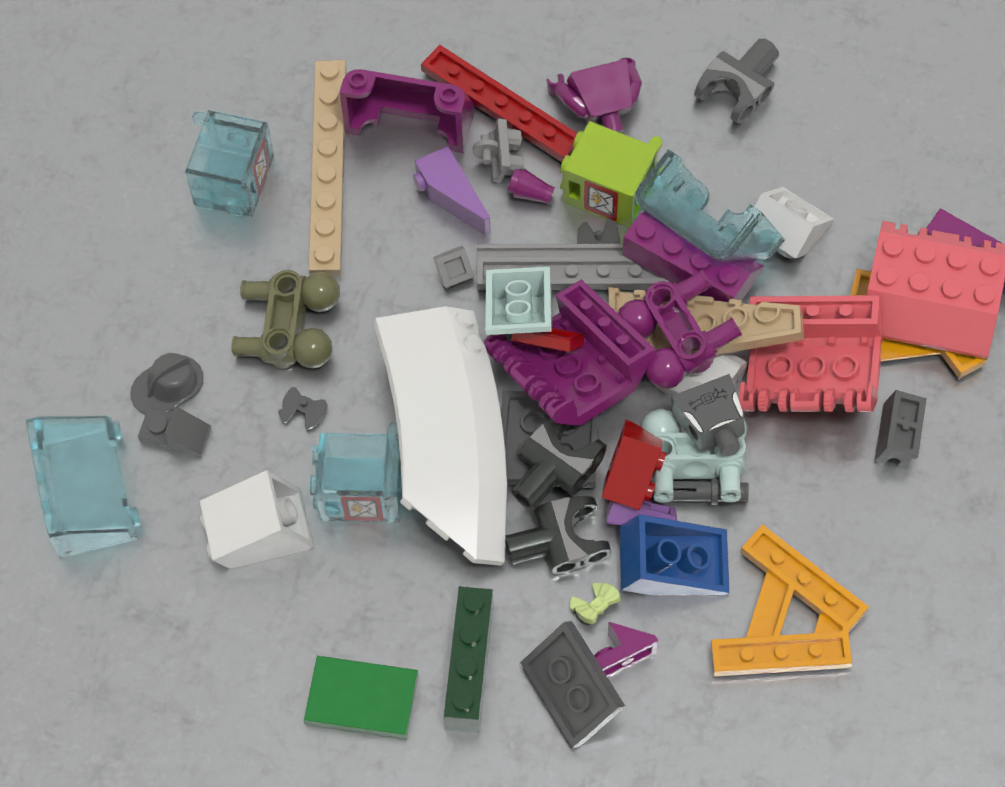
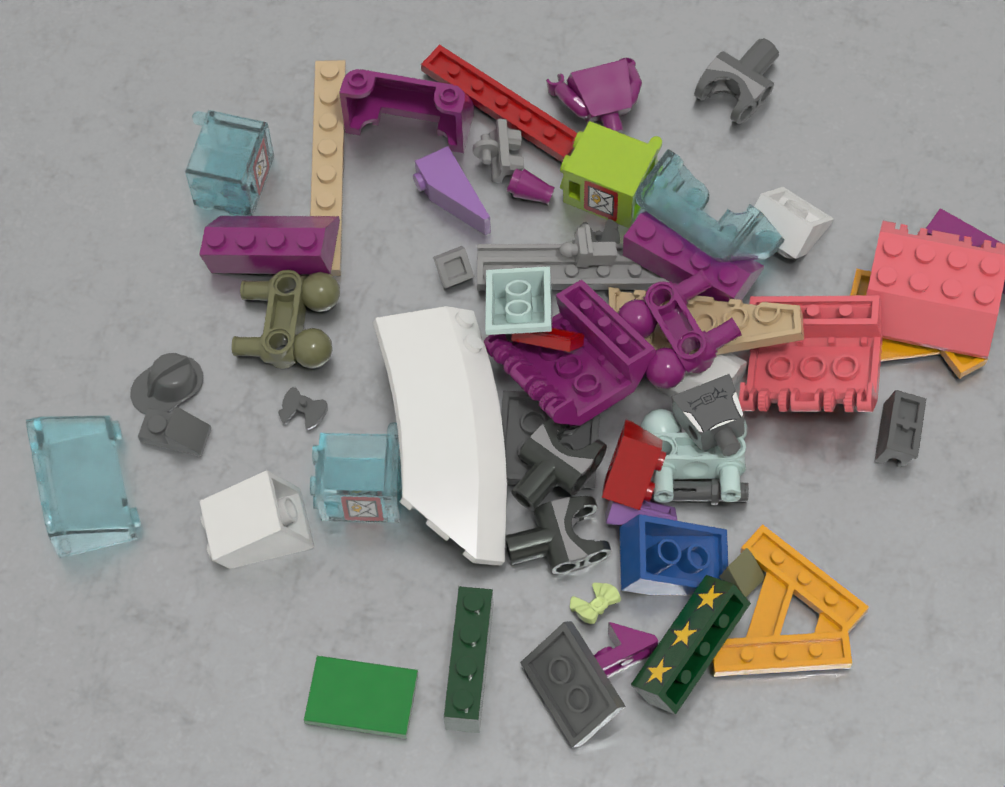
none -> magenta slope [199,216,340,274]
none -> light grey piece [560,224,617,268]
none -> dark green brick [631,575,751,714]
none -> olive slope [719,548,765,597]

